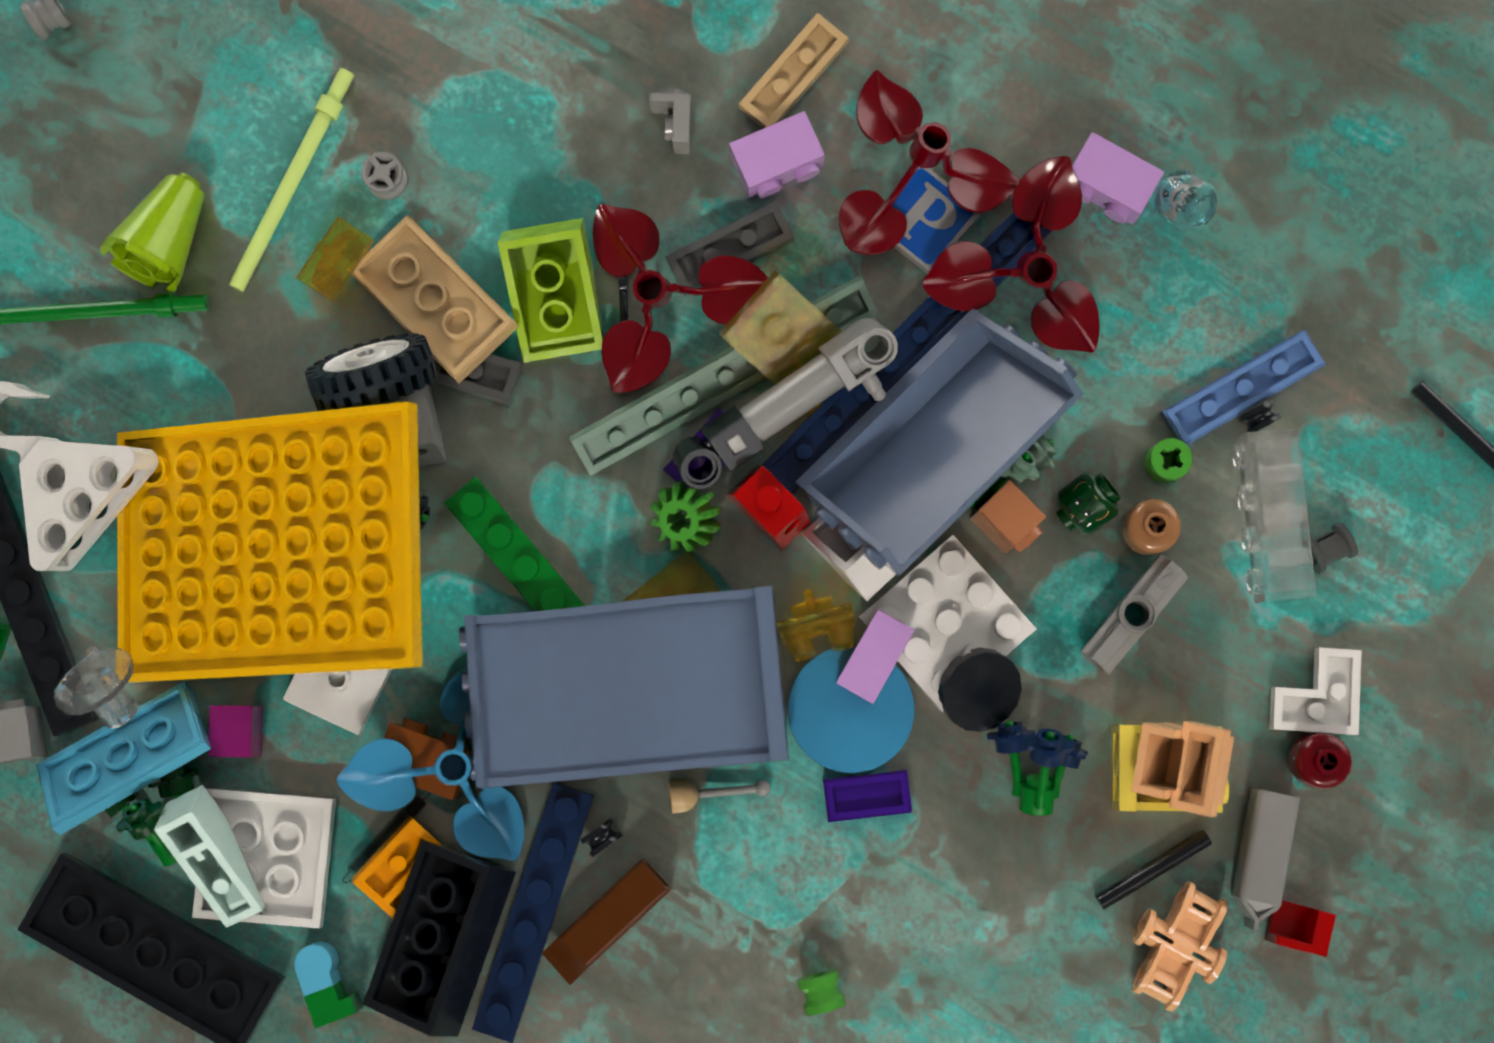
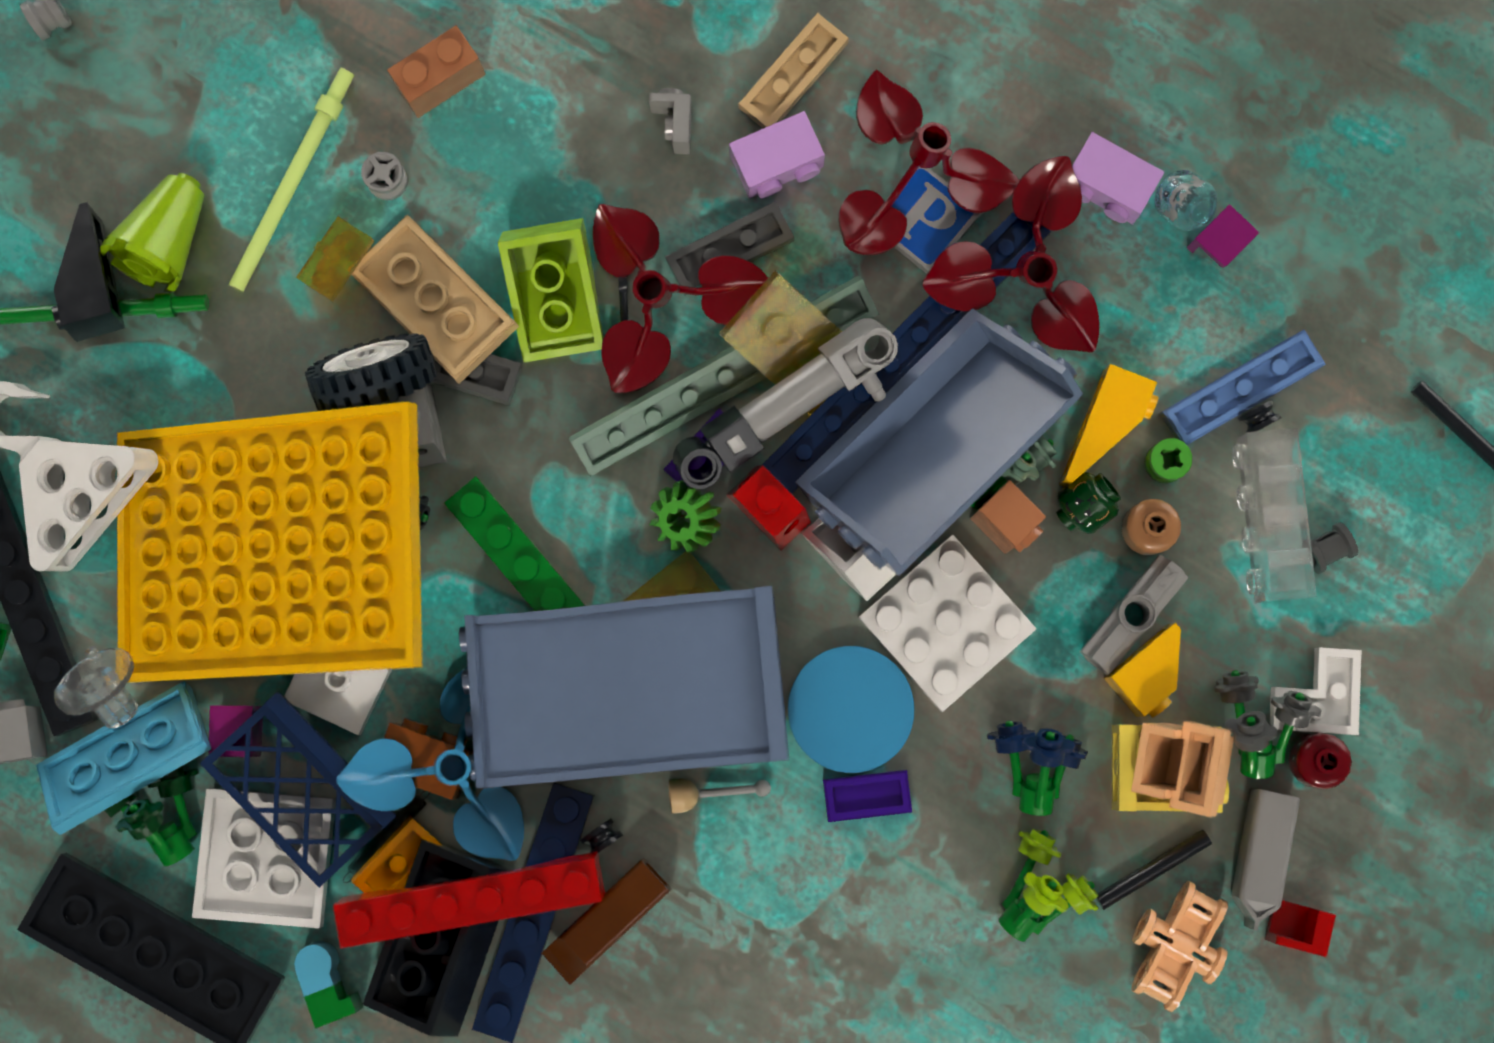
light aqua slope [154,785,265,928] -> none
clear yellow hips [777,588,855,663] -> none
bright green wheel [796,969,846,1016] -> none
lavender tile [836,609,915,704] -> none
black tile [938,647,1022,732] -> none
none -> black slope [52,202,125,342]
none -> dark blue fence [200,691,396,888]
none -> red arch [333,851,605,948]
none -> nougat brick [387,25,486,118]
none -> lime plant [998,828,1099,942]
none -> yellow slope [1058,364,1159,487]
none -> yellow slope [1104,623,1181,718]
none -> magenta panel [1187,204,1260,268]
none -> dark grey plant [1214,670,1322,779]

